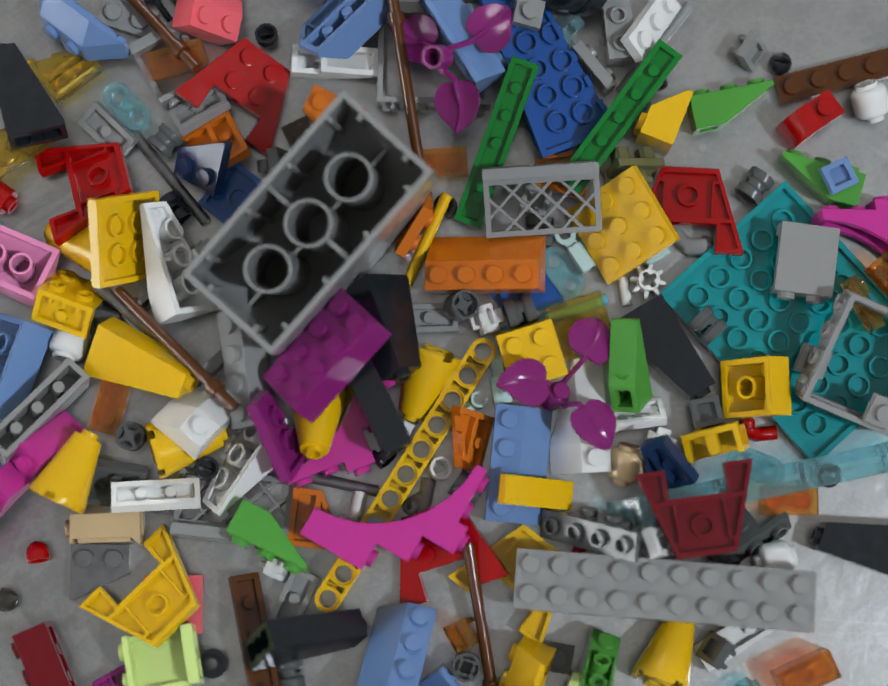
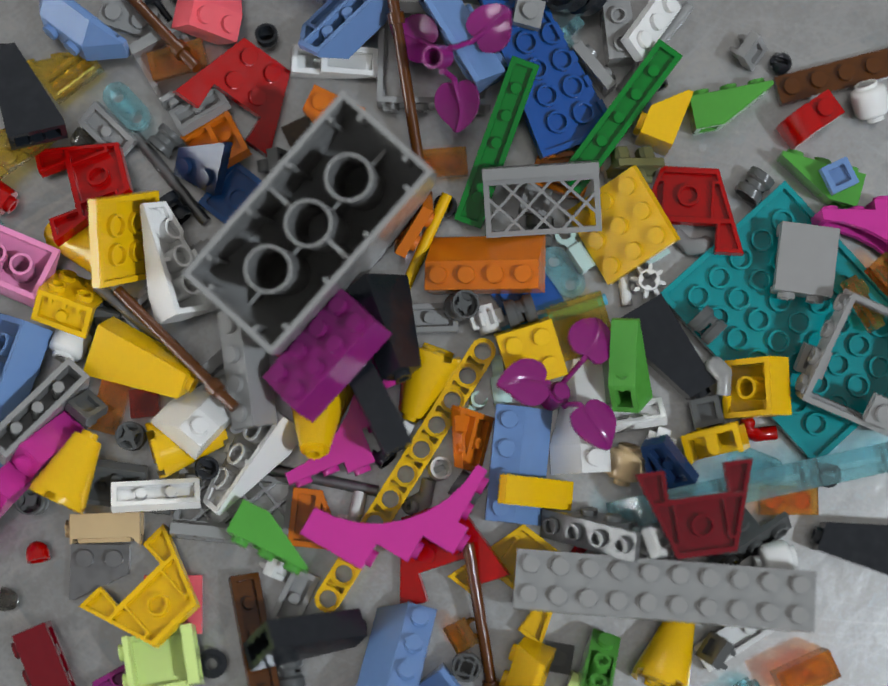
magenta wing [247,390,307,483] -> none
none -> dark grey wheel [15,488,50,515]
none -> dark grey tile [65,389,108,429]
none -> clear smoke hinge [70,127,96,146]
none -> clear red plate [129,389,161,419]
none -> light grey arm [705,356,732,396]

